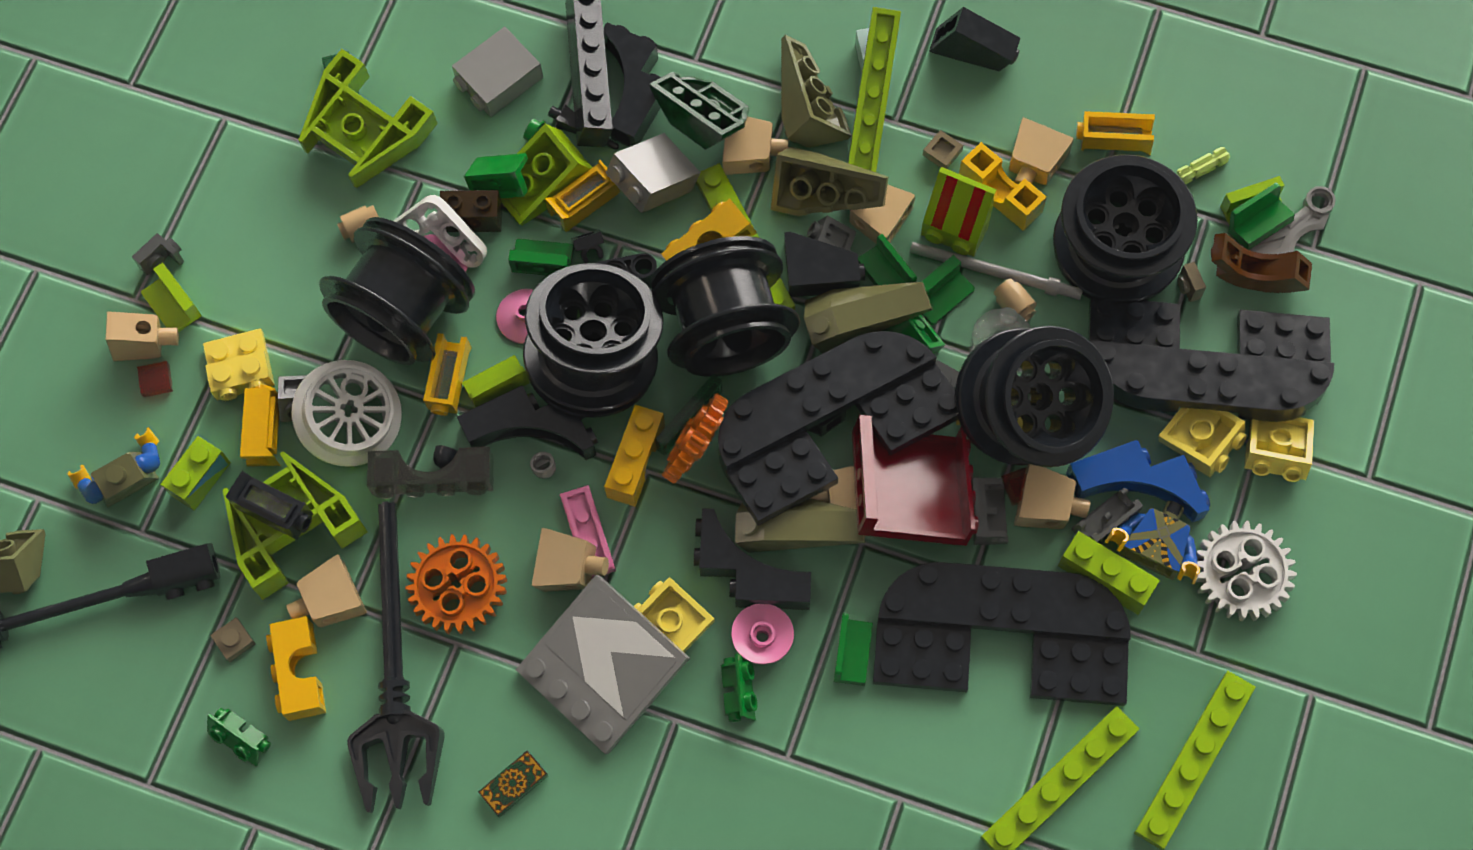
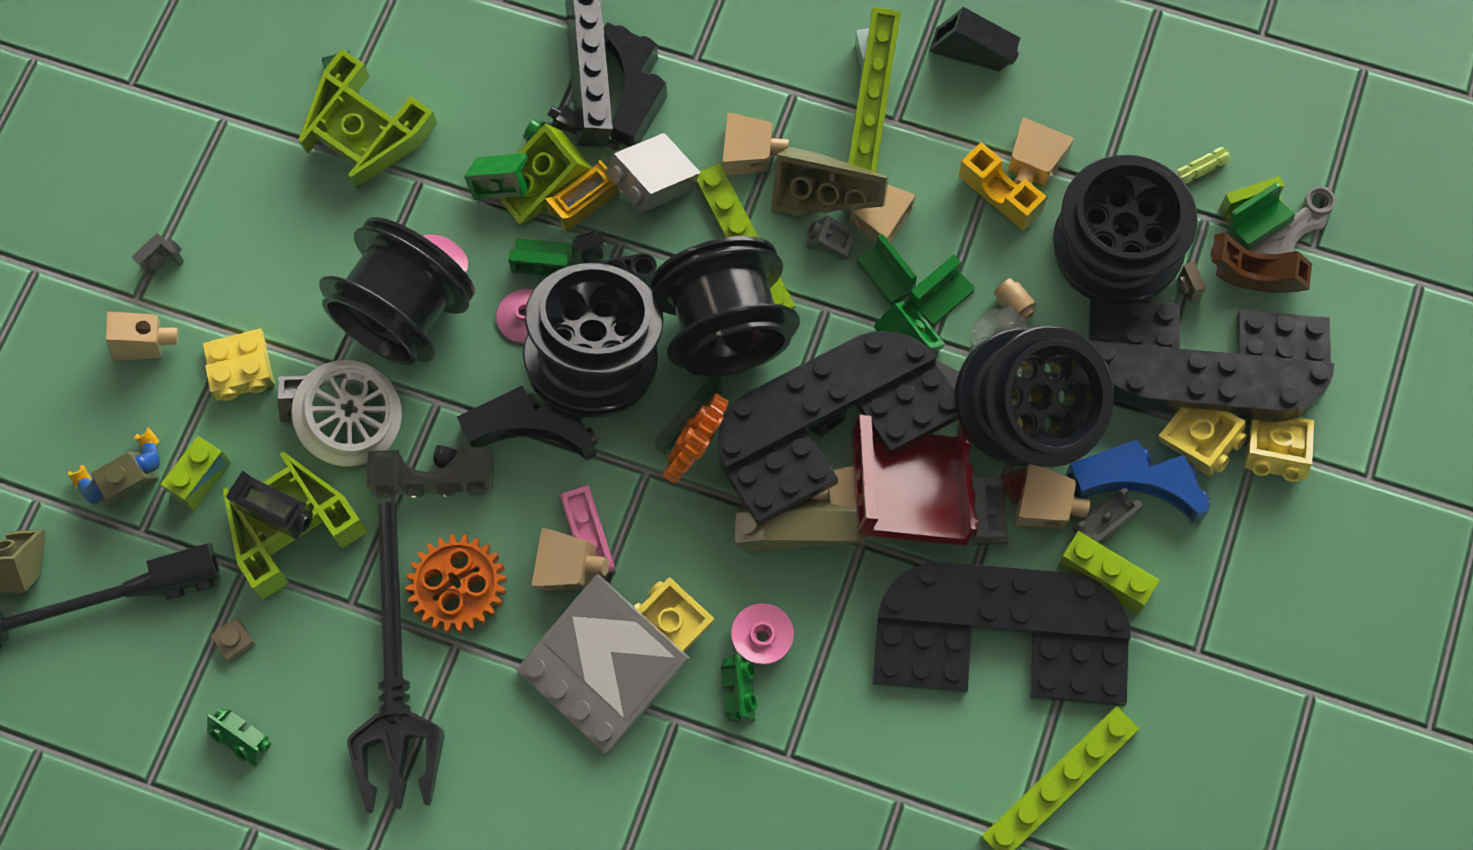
clear red tile [137,361,173,397] -> none
lime panel [141,262,202,332] -> none
yellow window [240,385,281,466] -> none
yellow arch [266,616,326,721] -> none
tan torso [286,554,367,627] -> none
tan brick [337,205,379,243] -> none
white beam [394,195,487,268] -> none
yellow window [423,333,472,416] -> none
dark brown brick [440,190,503,232] -> none
light grey brick [452,26,543,117] -> none
lime panel [462,355,530,408] -> none
tile [478,750,548,818] -> none
light grey hinge [530,452,556,479] -> none
yellow arch [604,405,665,507] -> none
dark green wedge [649,72,749,150] -> none
yellow arch [661,198,757,261] -> none
black arch [694,508,811,610] -> none
olive wedge [781,35,852,148] -> none
black slope [784,232,865,297] -> none
olive wedge [804,282,933,353] -> none
green panel [834,613,873,686] -> none
light grey bar [910,242,1082,300] -> none
lime slope [921,167,997,257] -> none
dark tan plate [922,130,964,169] -> none
yellow window [1076,111,1155,155] -> none
torso [1105,500,1200,584] -> none
lime plate [1134,671,1256,850] -> none
white gear [1196,521,1297,621] -> none

